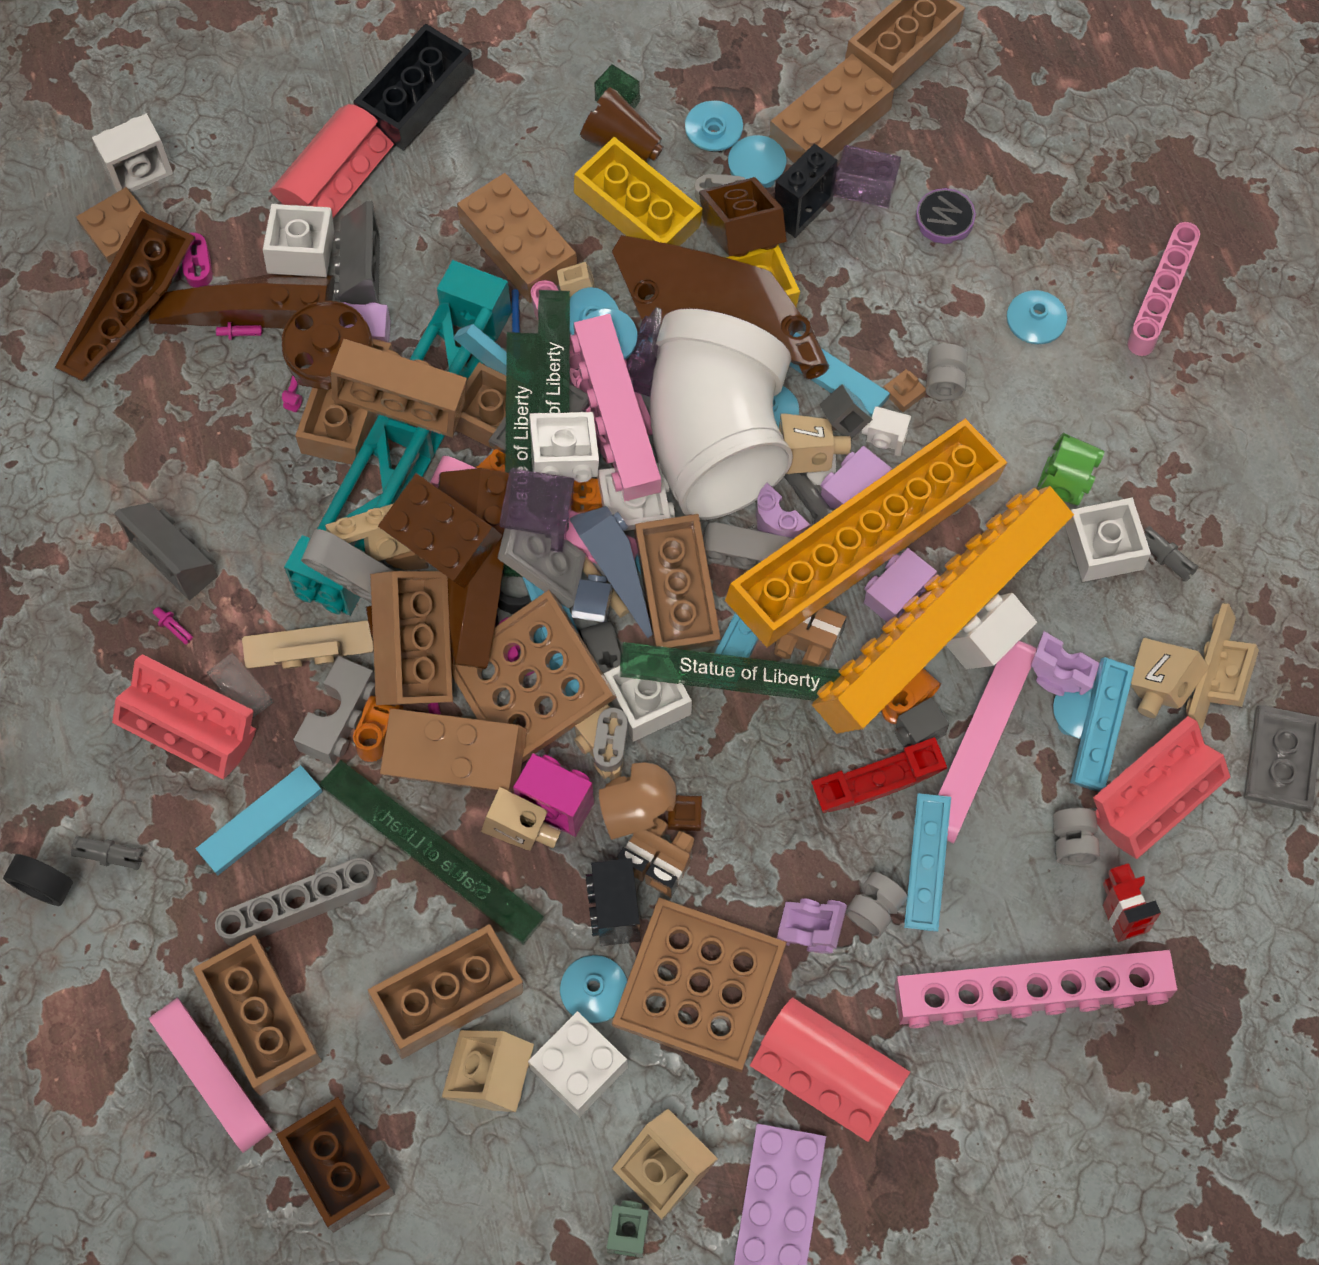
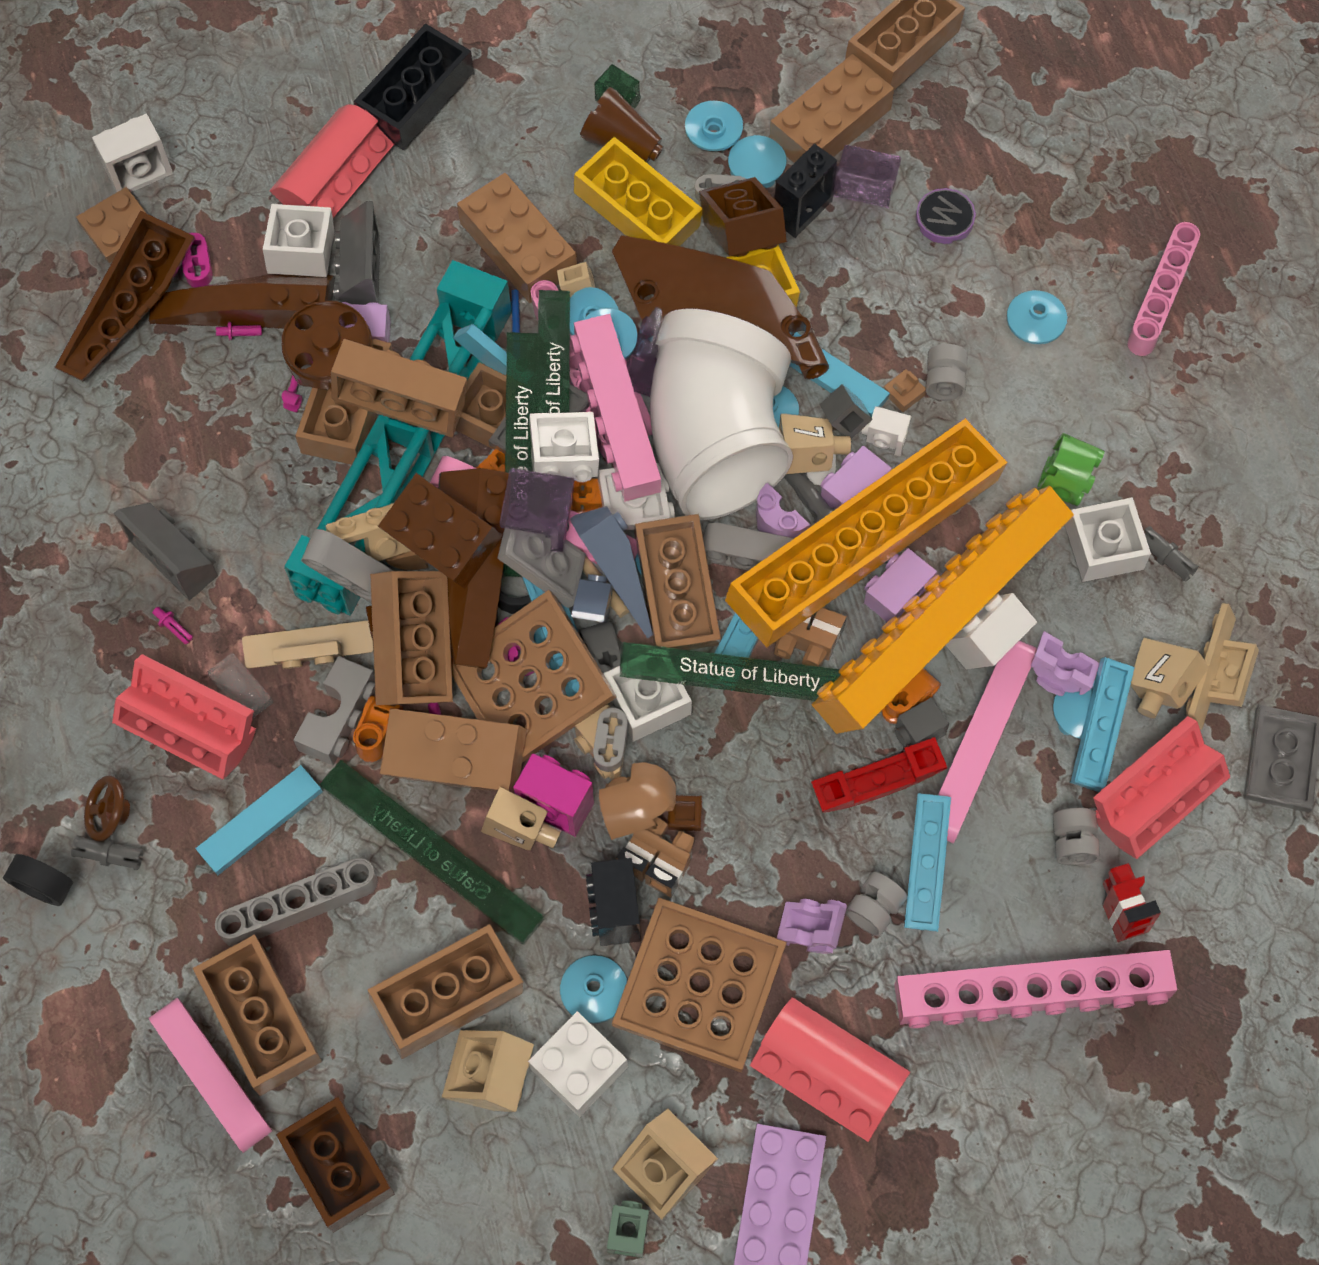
none -> reddish brown piece [84,776,130,841]

